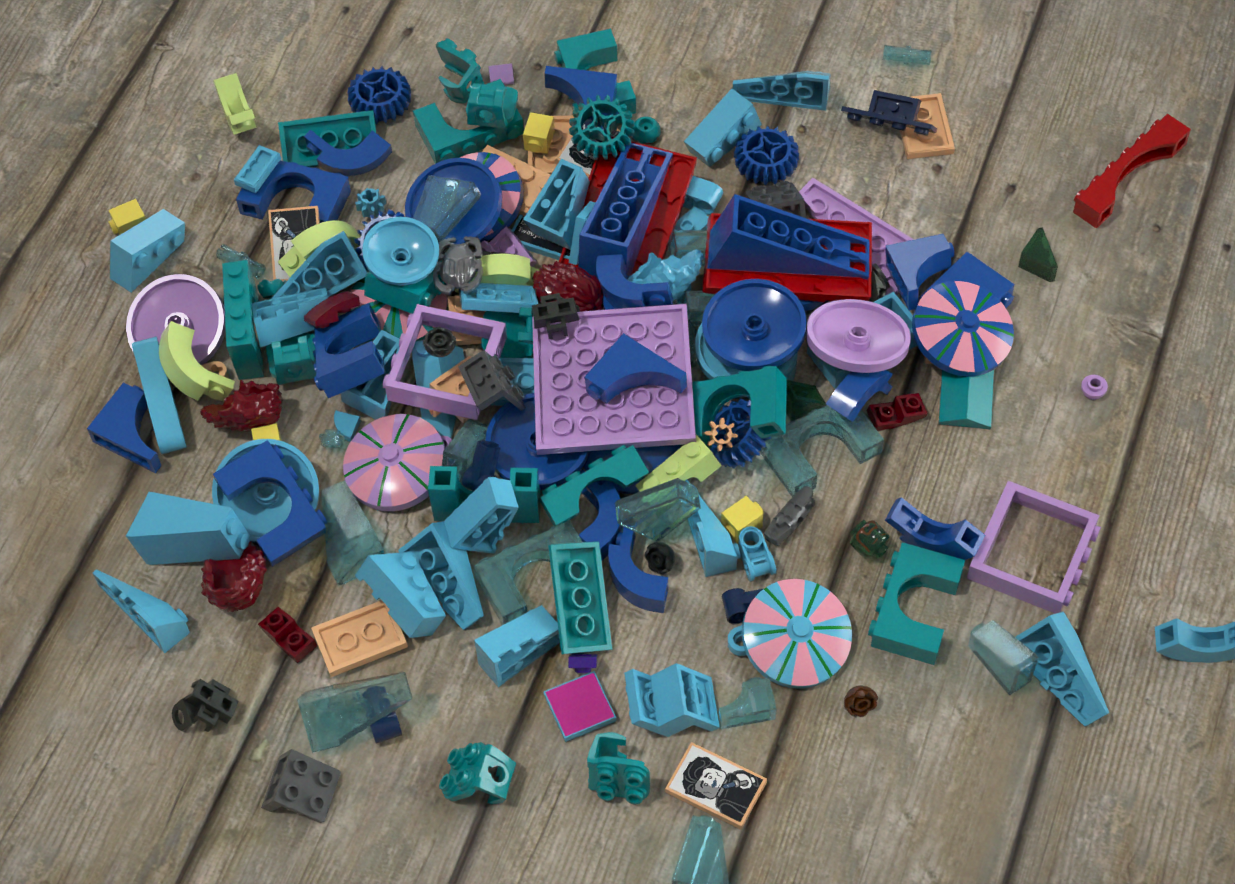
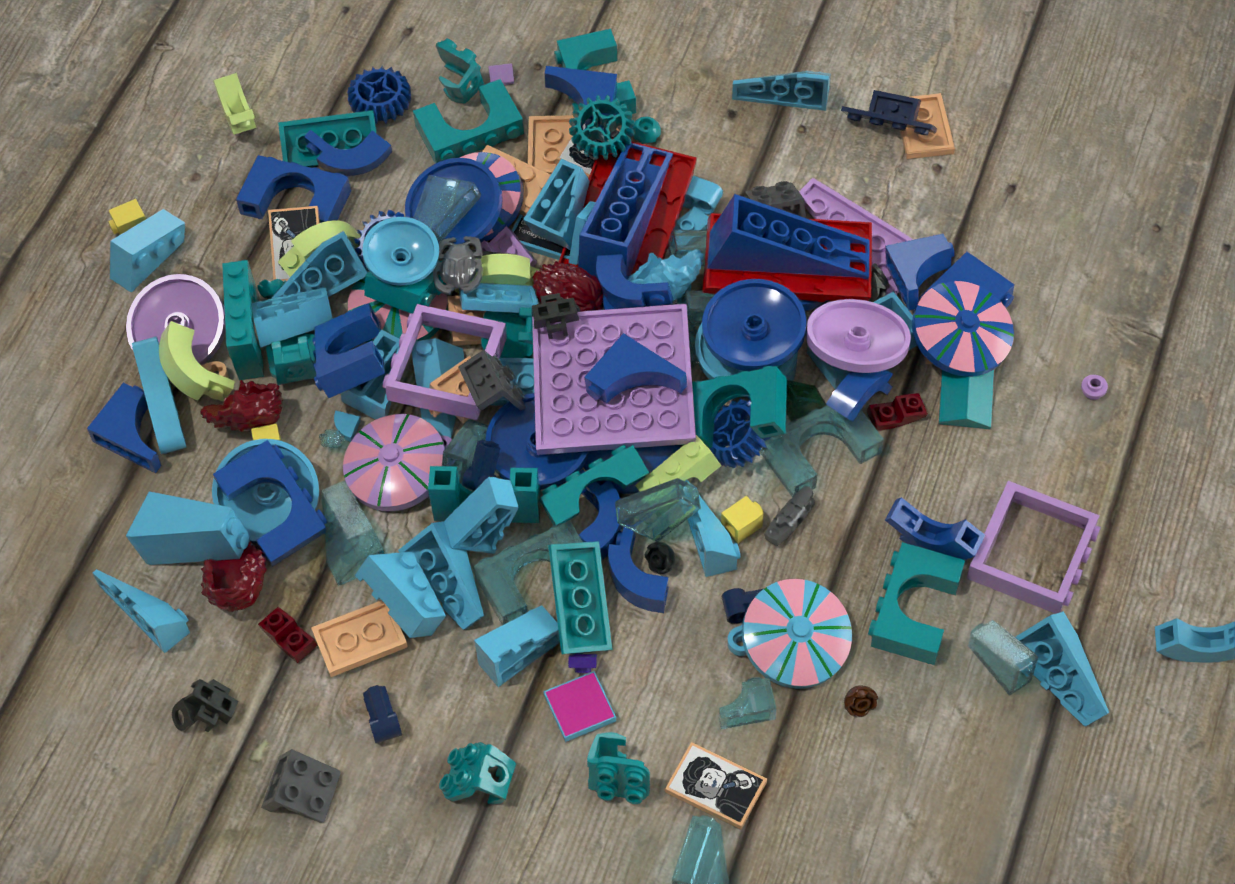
clear light blue pin [216,244,265,279] -> none
medium azure plate [234,145,281,193] -> none
clear light blue wedge [297,671,412,753] -> none
dark red slope [304,291,360,328] -> none
medium azure gear [355,188,386,218] -> none
pearl dark grey plate [423,327,456,357] -> none
teal piece [466,83,518,129] -> none
light yellow brick [523,112,555,154] -> none
medium azure bracket [624,663,720,737] -> none
medium azure wedge [684,89,762,167] -> none
light nougat gear [704,418,738,451] -> none
blue gear [734,125,799,186] -> none
medium azure piece [738,526,776,582] -> none
clear green head [850,520,890,560] -> none
clear light blue pin [882,45,932,65] -> none
clear green slope [1018,227,1058,282] -> none
red arch [1073,114,1191,228] -> none

